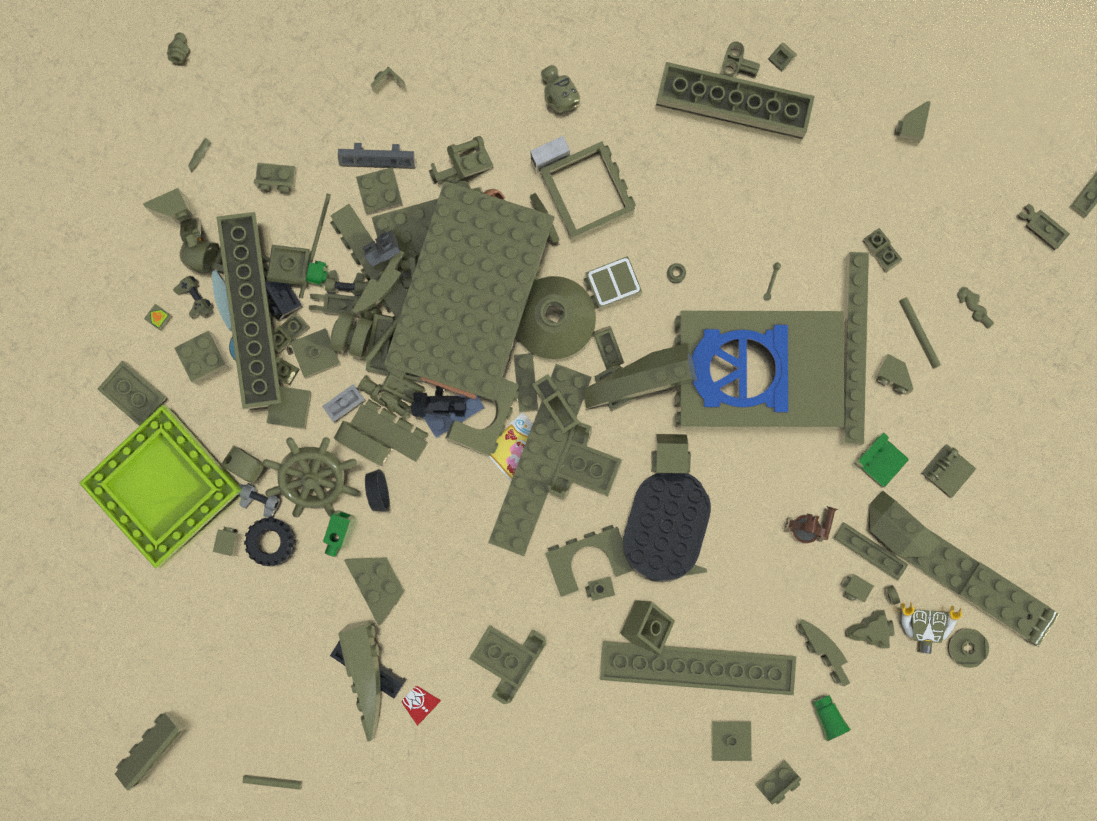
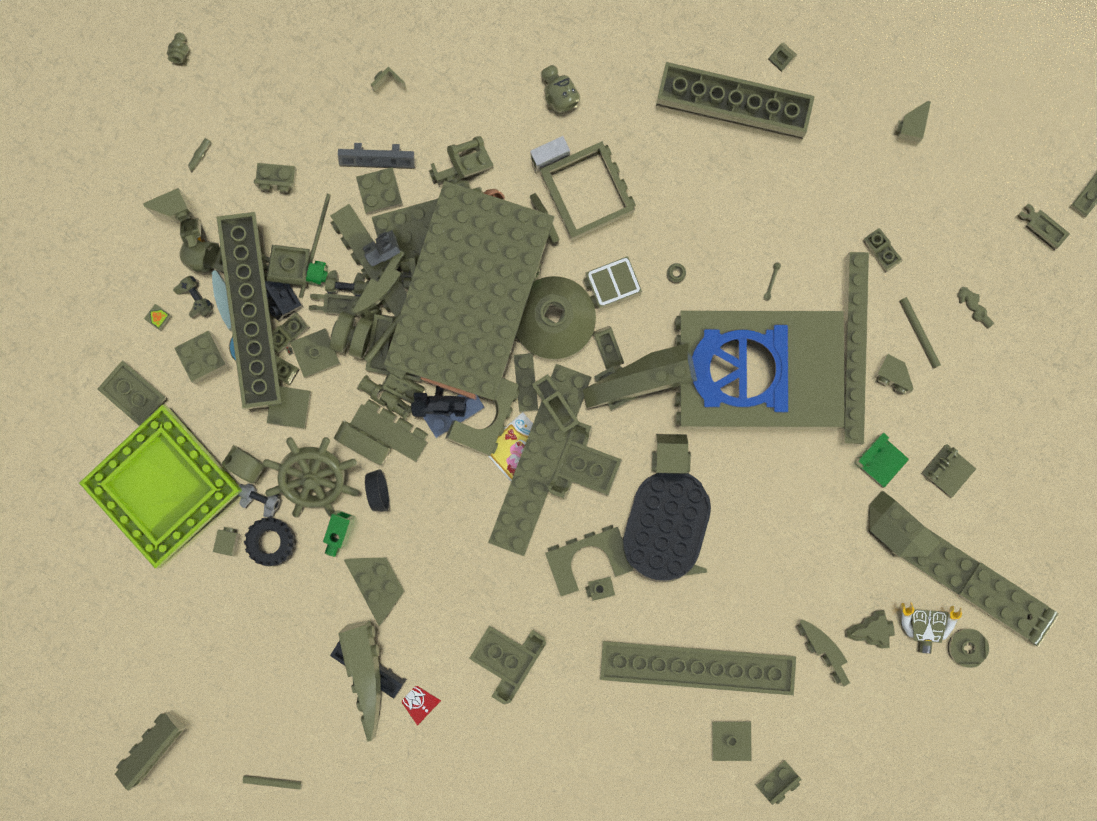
light grey plate [322,384,365,422] -> none
olive slope [621,600,675,655] -> none
olive beam [720,41,760,78] -> none
reddish brown piece [784,506,838,544] -> none
green plant [813,695,851,741] -> none
olive tile [833,522,909,581] -> none
olive brick [842,574,874,602] -> none
olive tile [885,585,900,605] -> none

